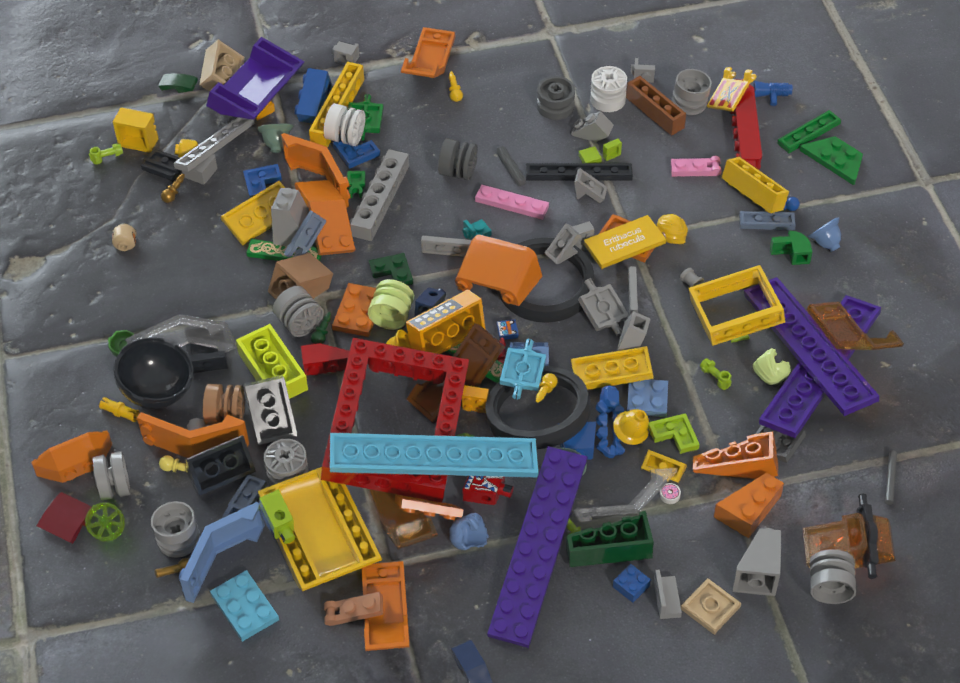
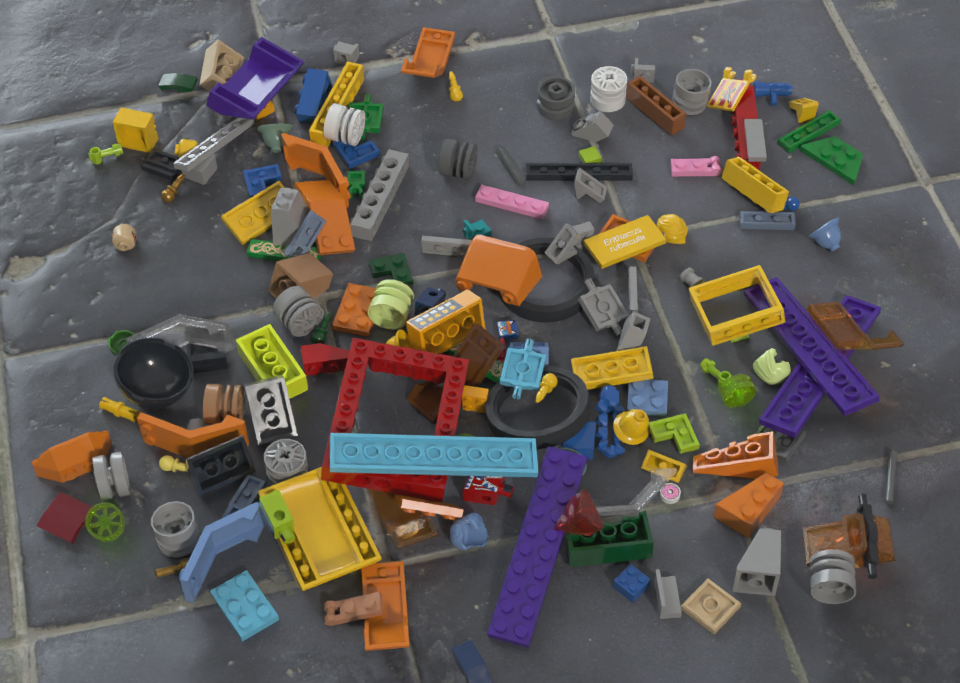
lime tile [603,139,622,161] -> none
green brick [770,231,812,265] -> none
none -> clear red slope [553,489,605,536]
none -> clear neon green wheel [718,374,757,408]
none -> light grey tile [744,119,767,162]
none -> yellow slope [789,98,819,123]

